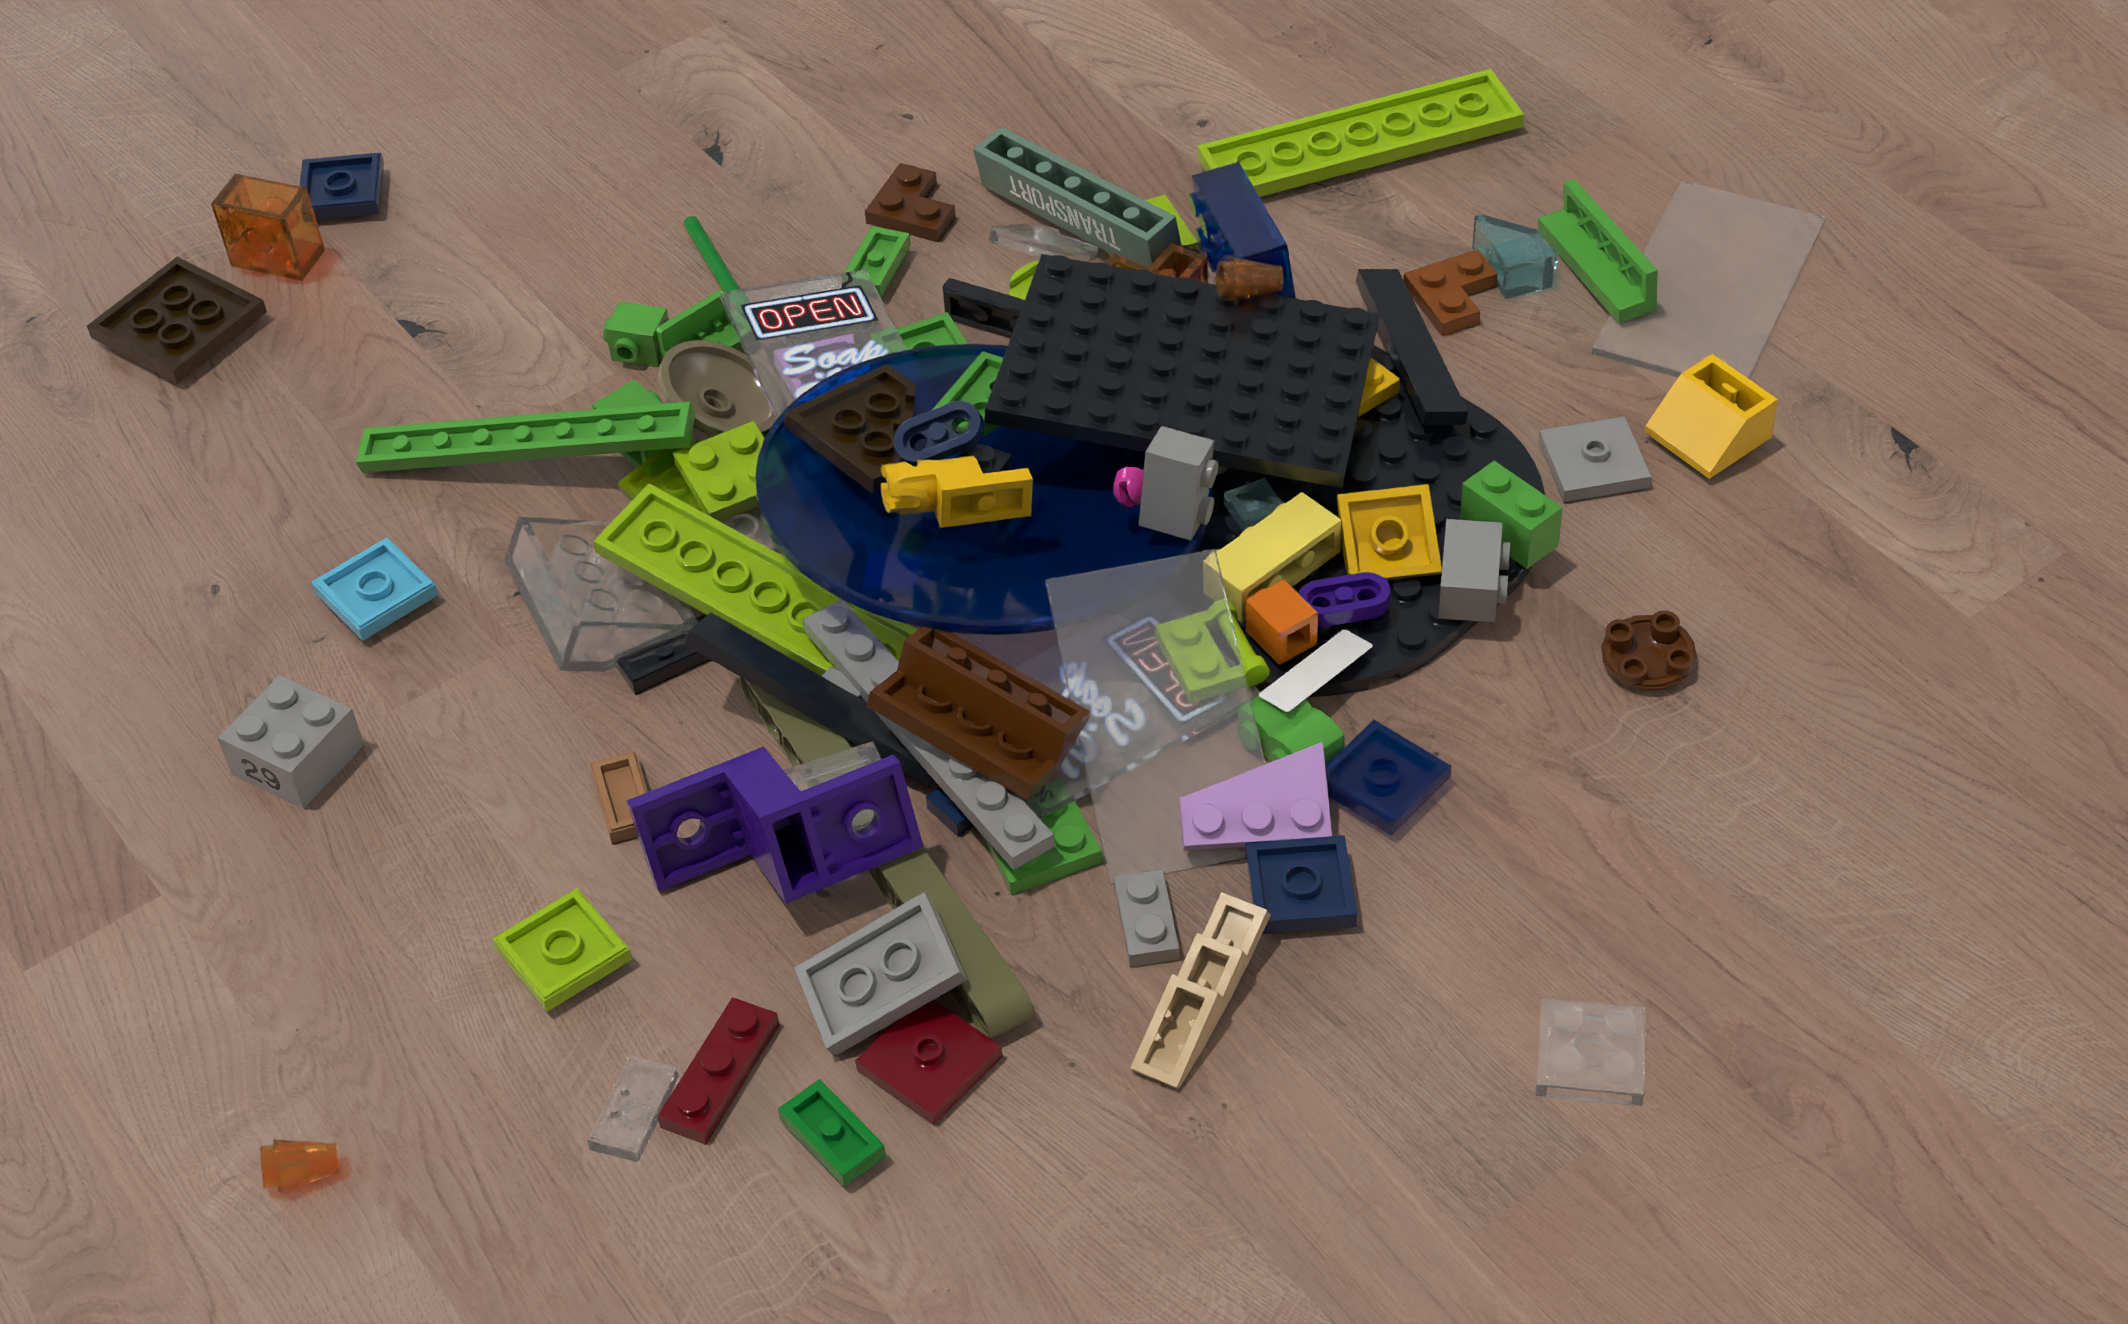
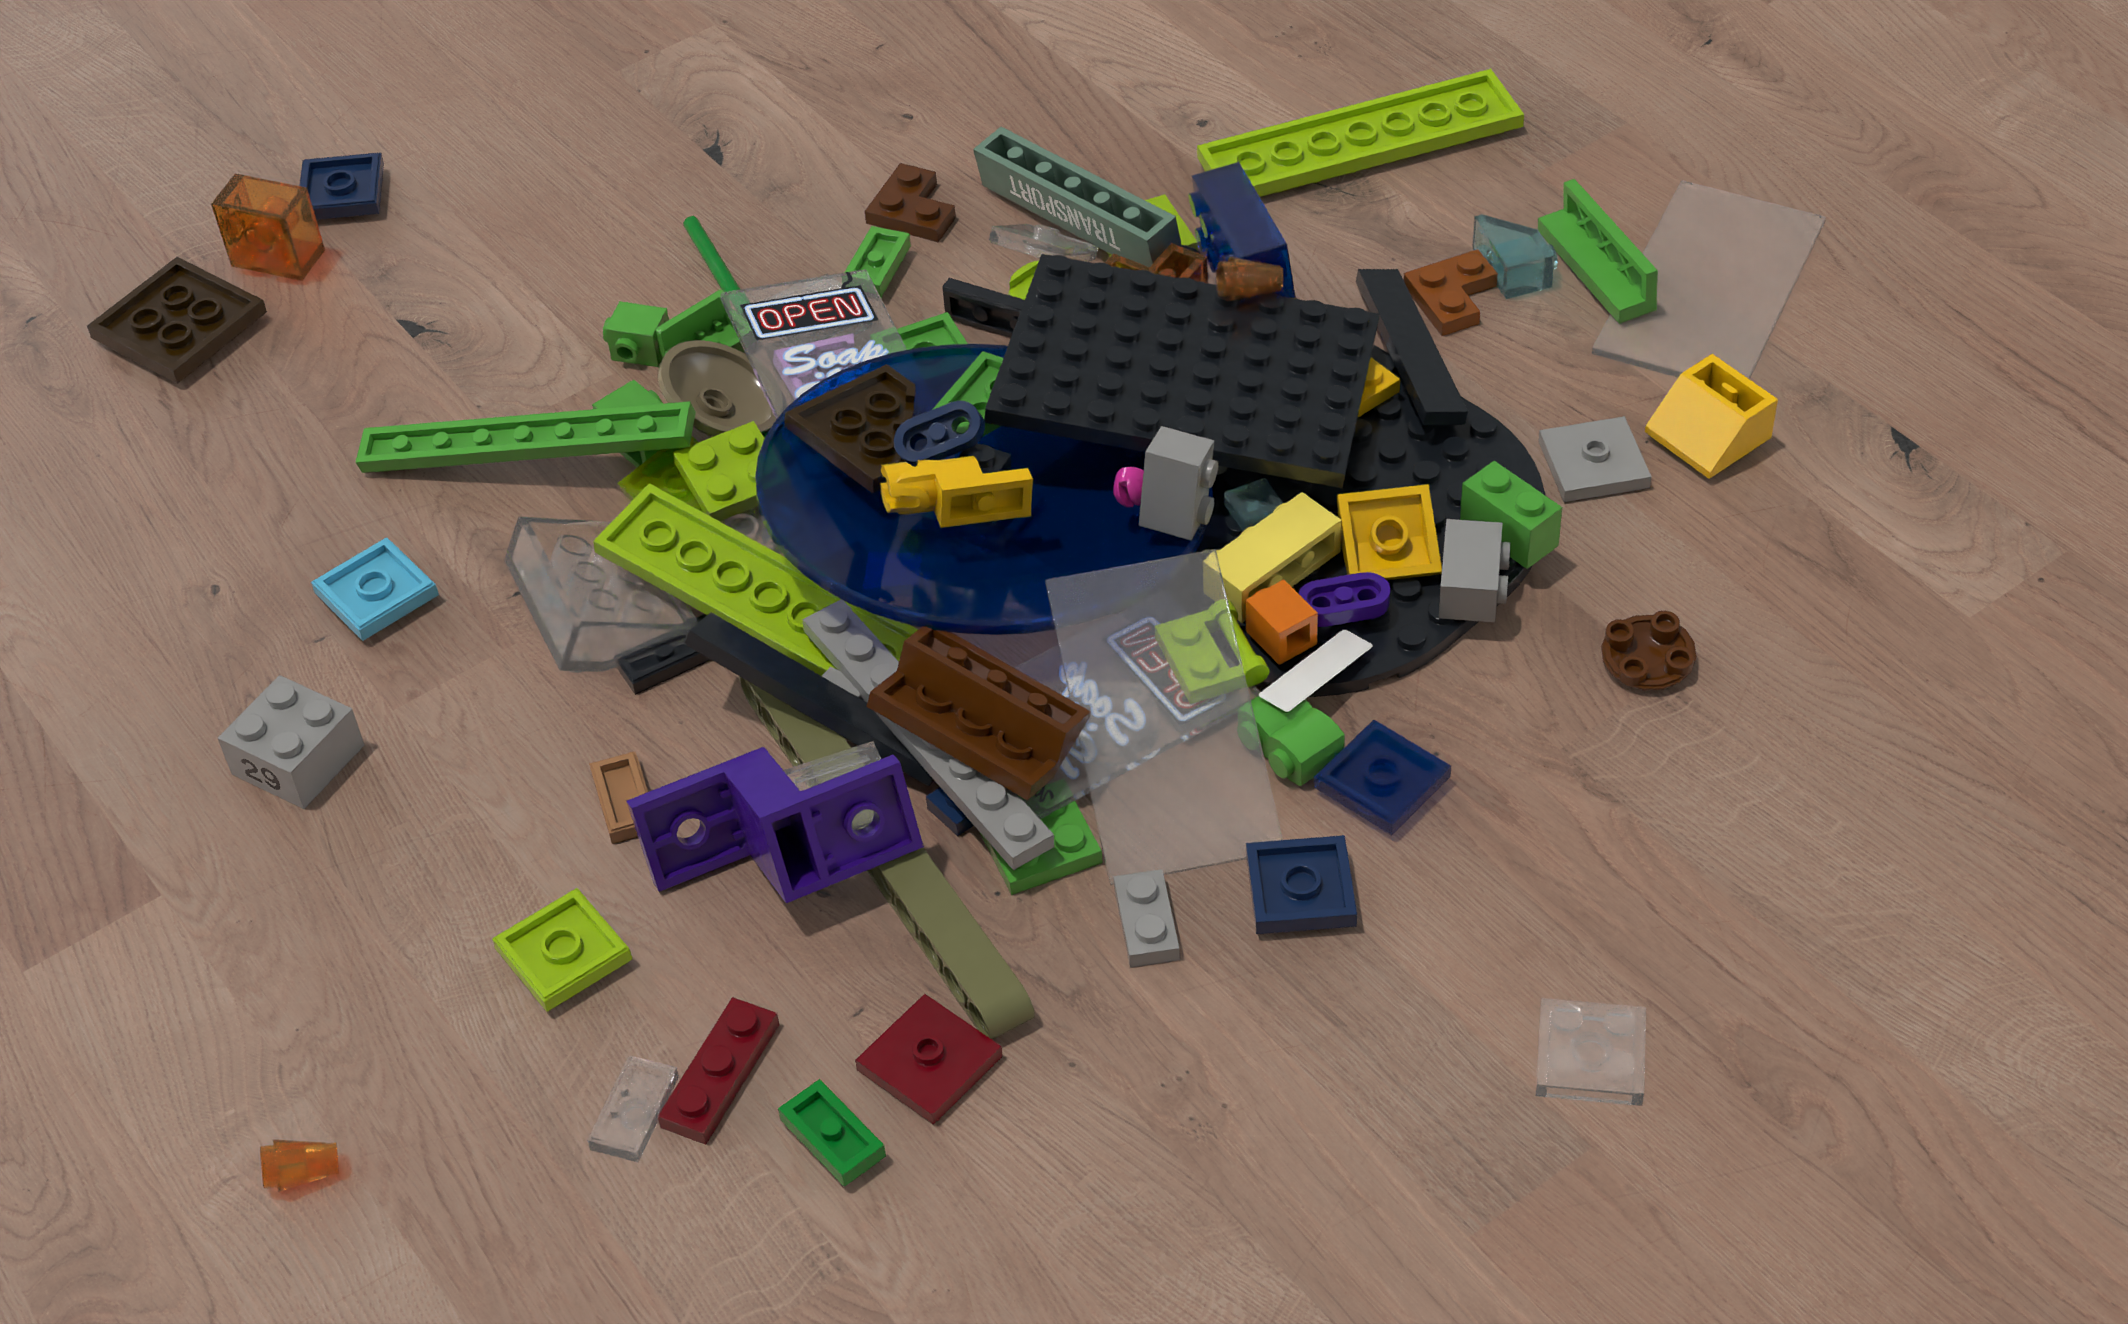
light grey plate [794,892,968,1056] -> none
tan slope [1130,892,1271,1090] -> none
lavender wing [1179,742,1332,851] -> none

